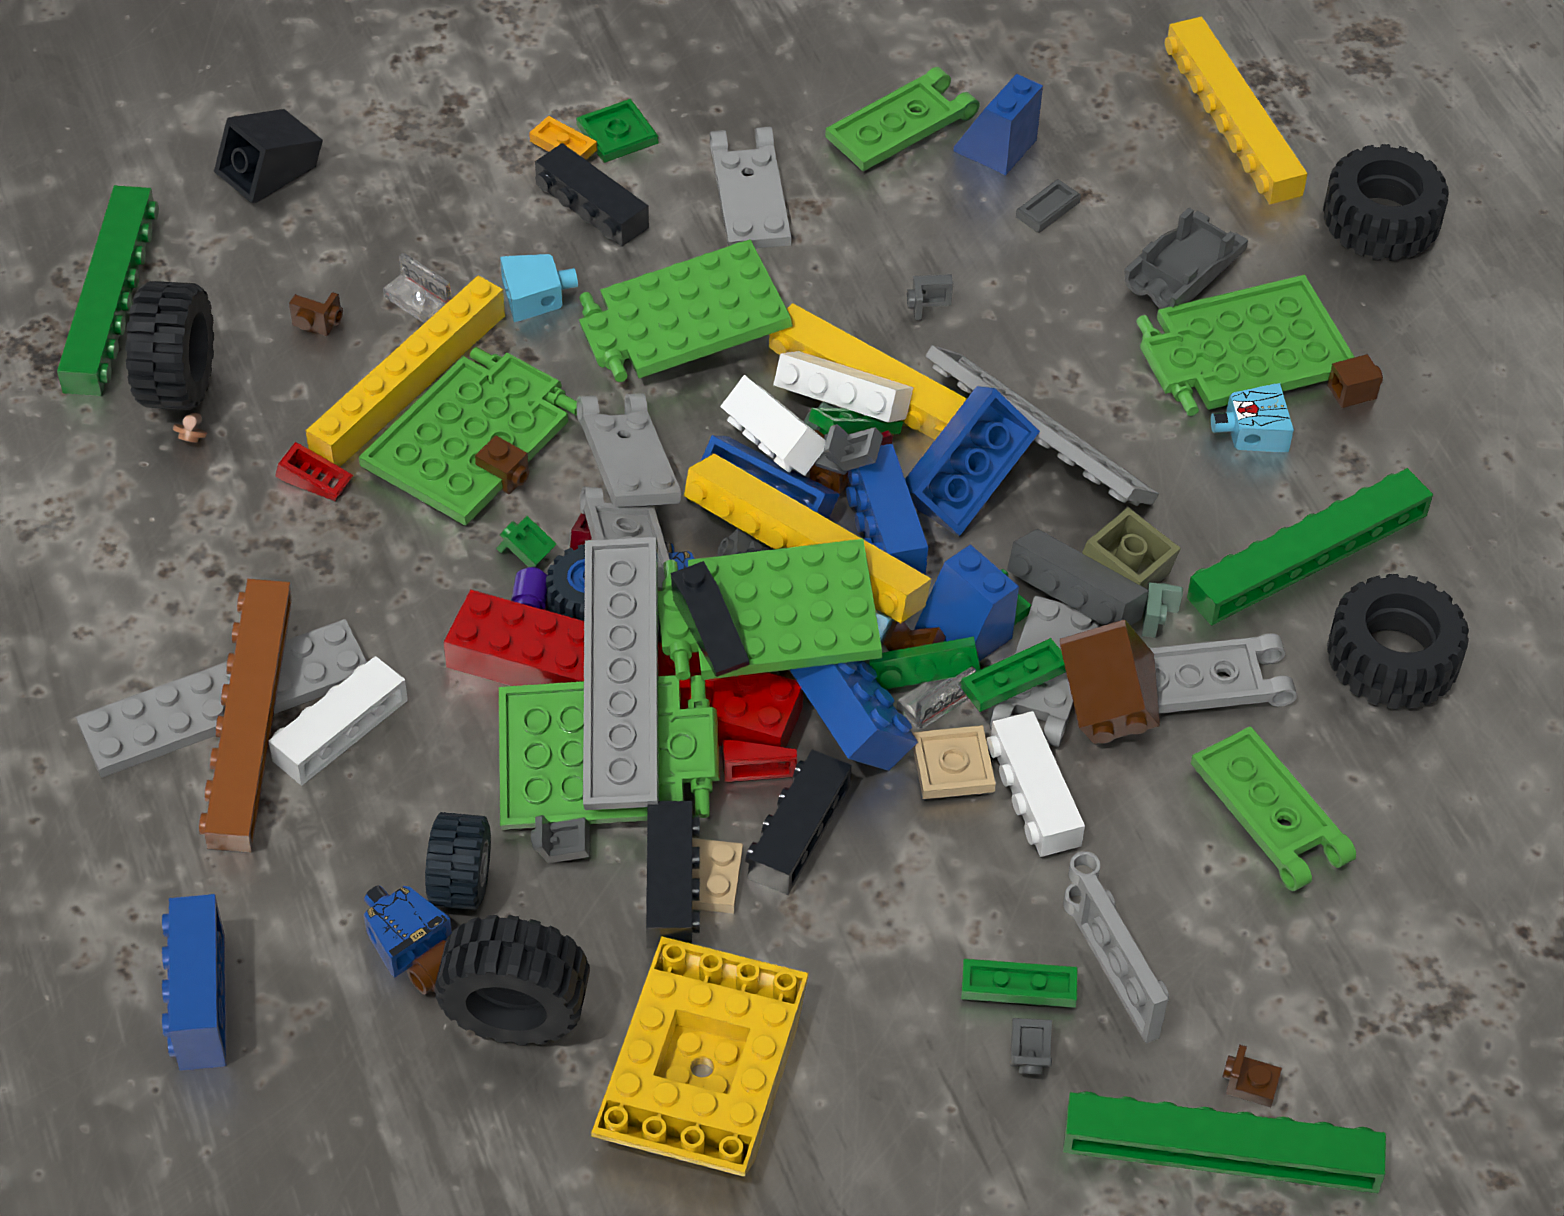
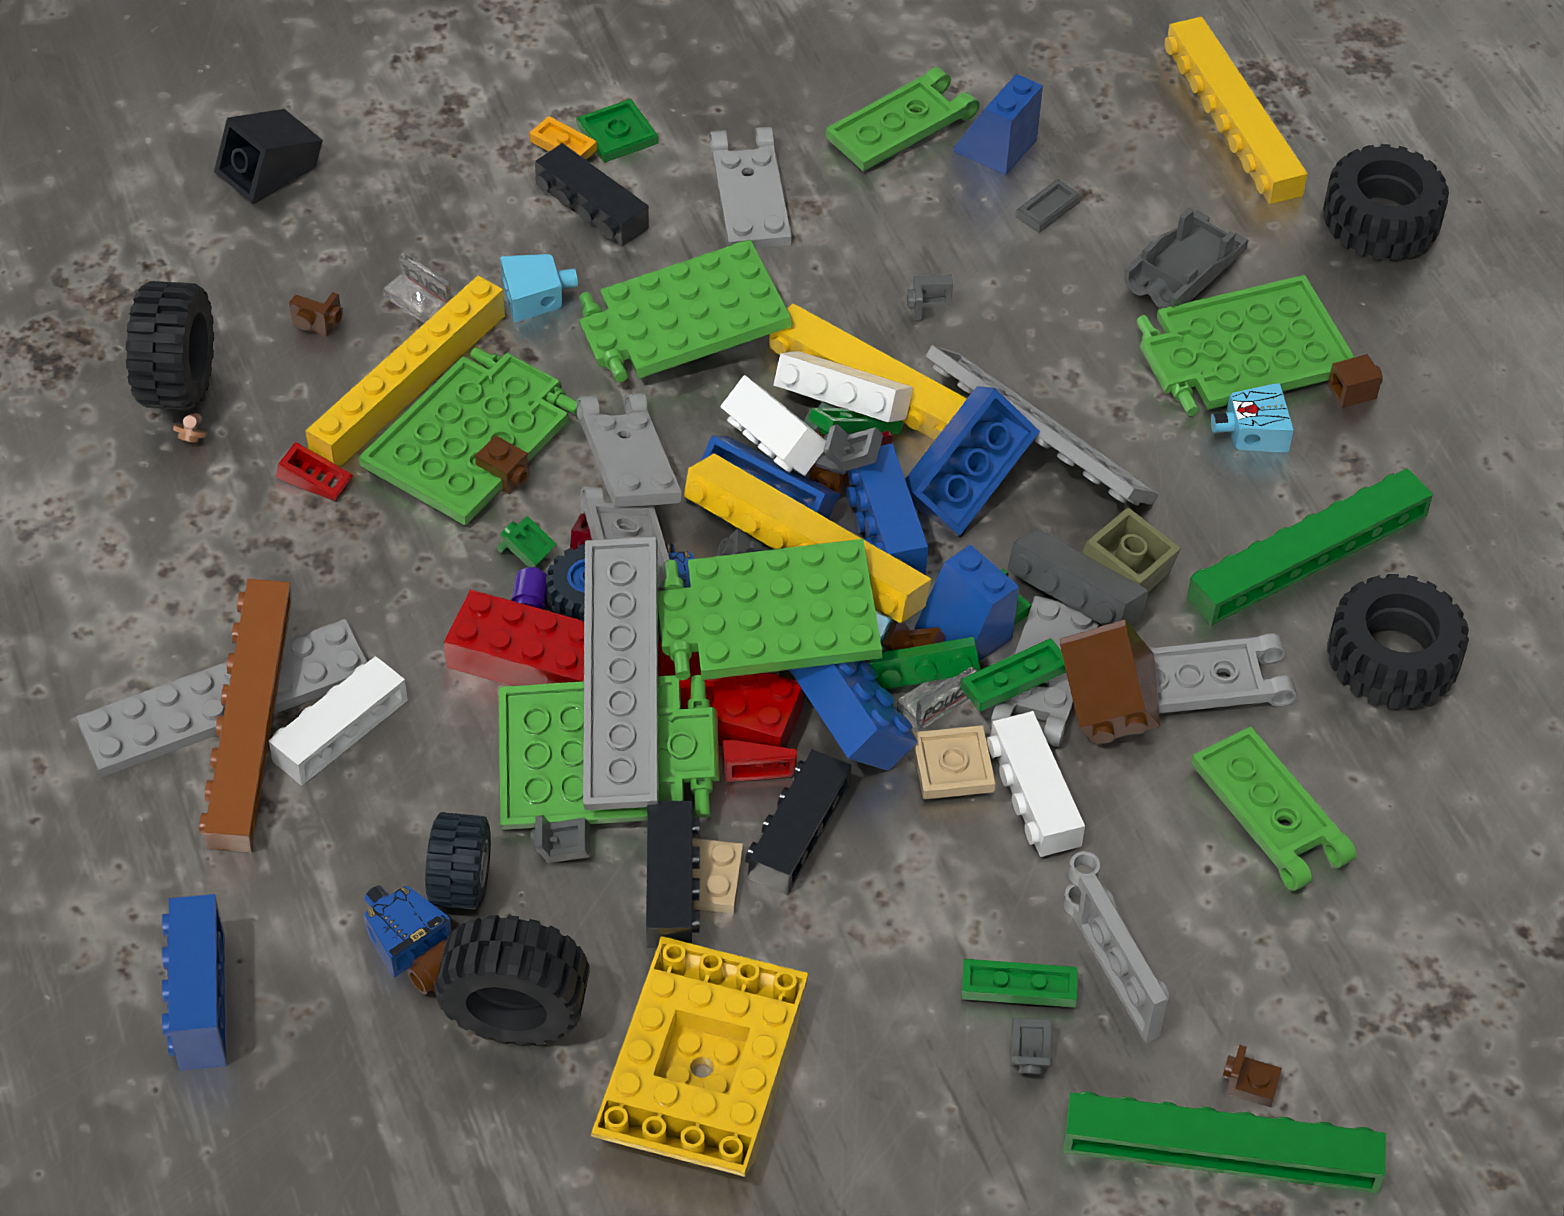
green brick [57,185,159,396] -> none
black slope [670,561,750,677] -> none
sand green bracket [1142,582,1183,638] -> none

